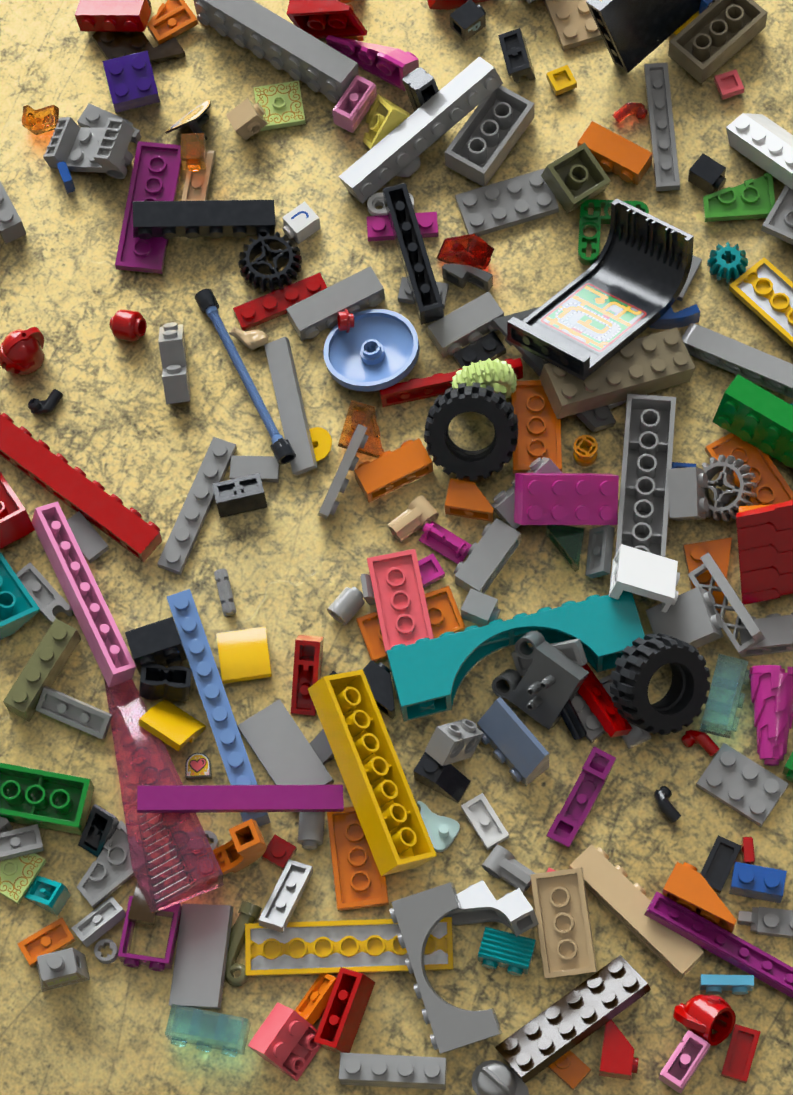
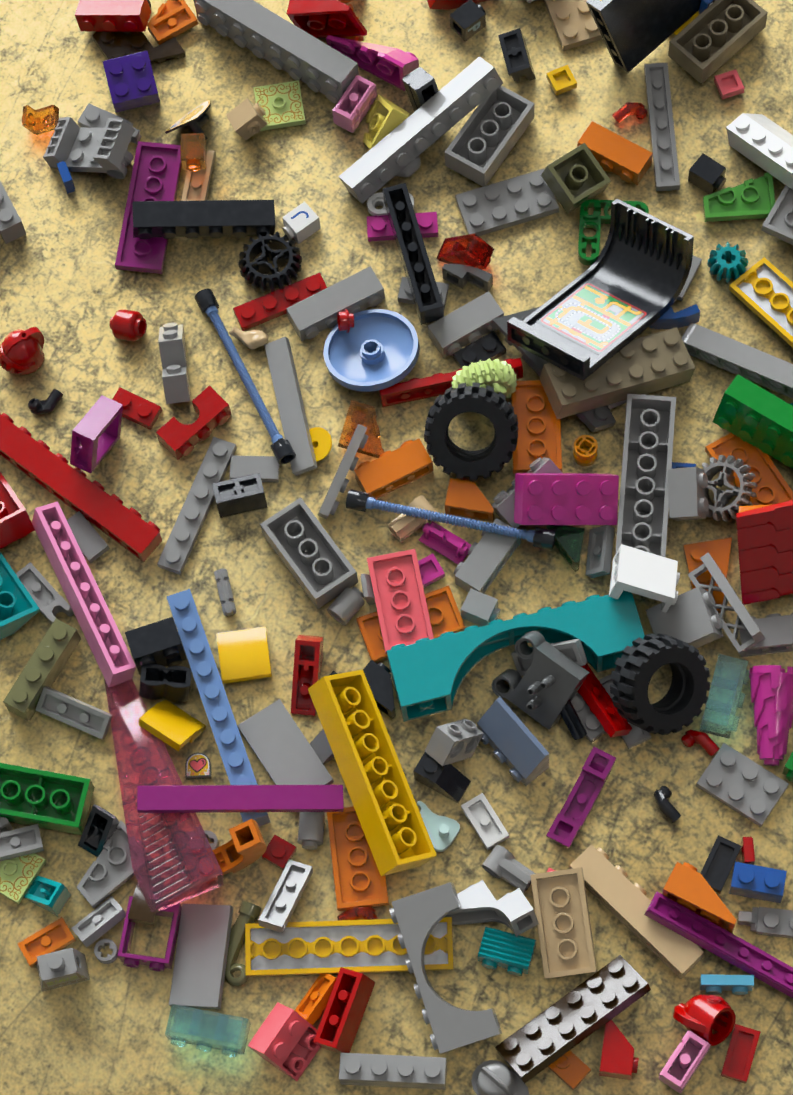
none -> magenta window [70,395,123,473]
none -> red plate [112,387,162,430]
none -> red arch [156,385,231,460]
none -> light grey brick [260,498,358,609]
none -> clear red arm [337,907,378,921]
none -> medium blue hose [346,489,556,550]

